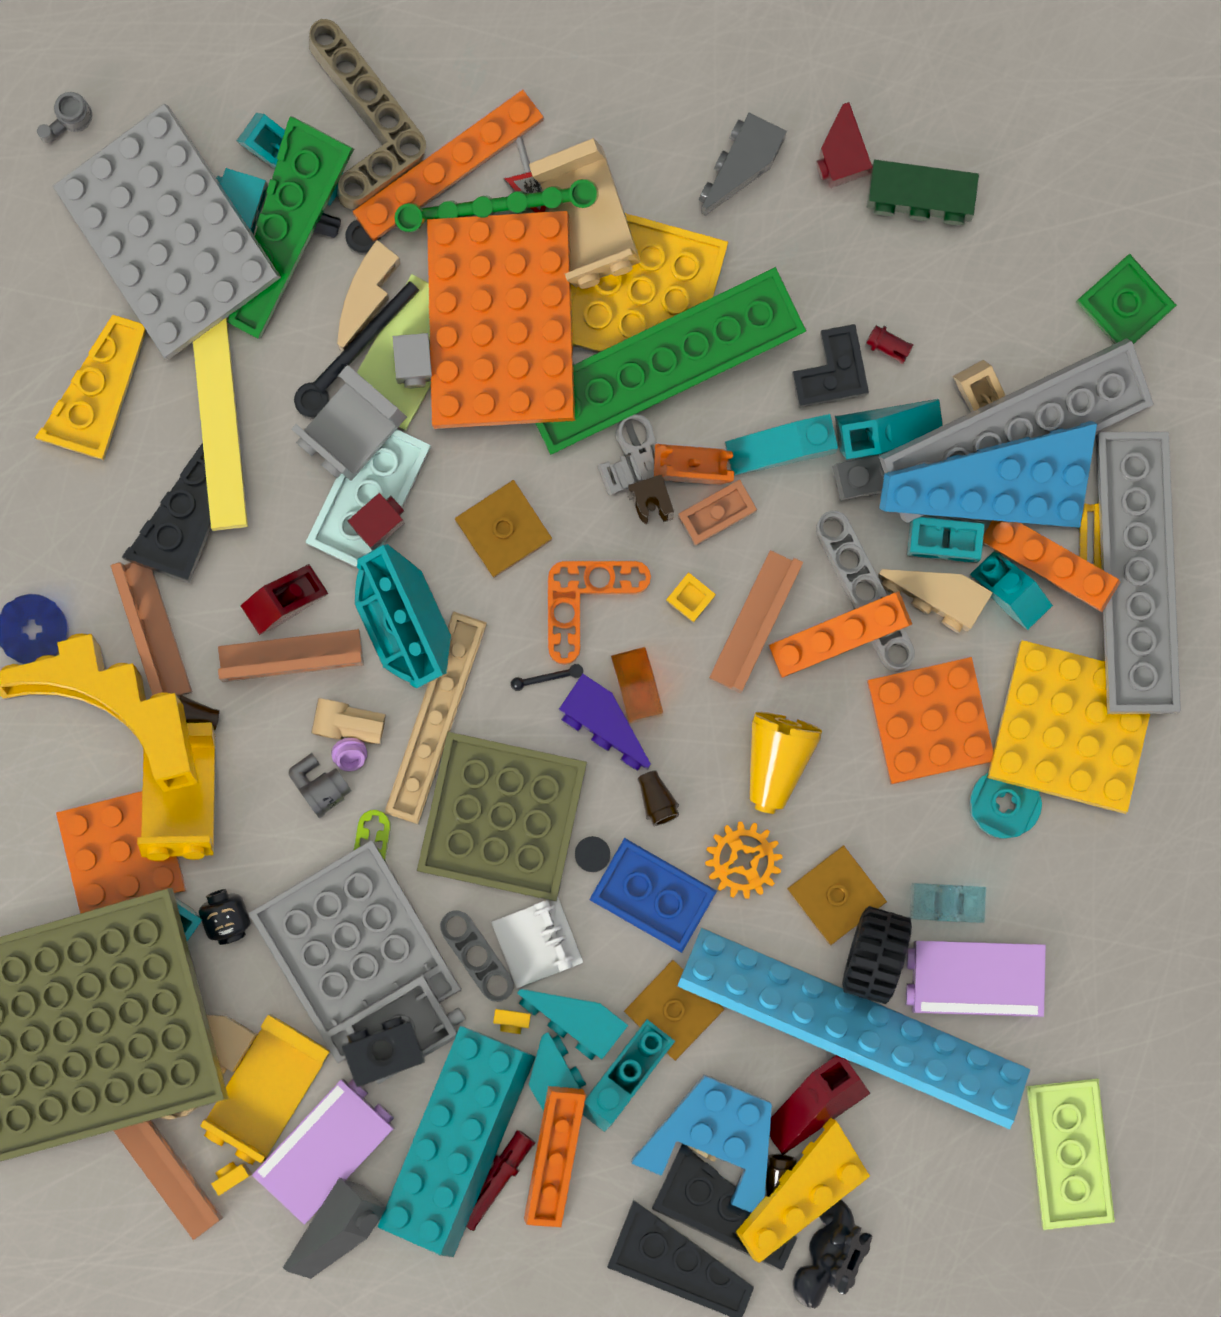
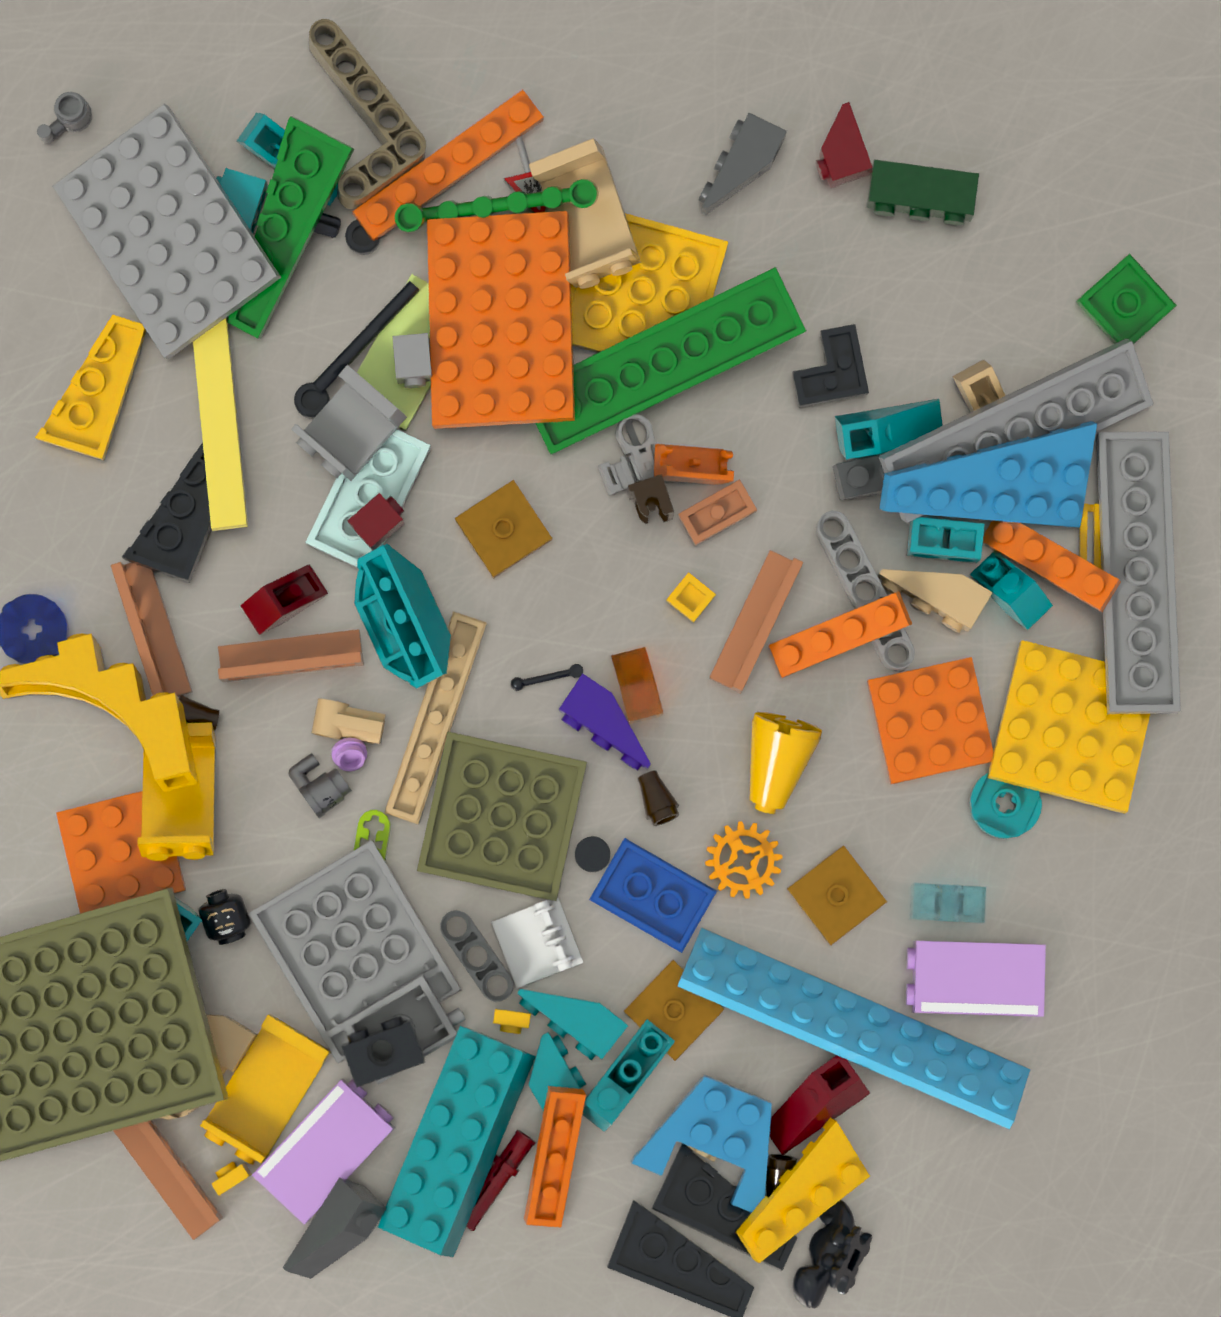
tan slope [337,240,401,352] -> none
orange beam [548,561,651,665] -> none
teal slope [725,414,838,476] -> none
black tyre [842,906,912,1005] -> none
dark red pin [866,325,914,364] -> none
yellowish green tile [1026,1078,1115,1230] -> none

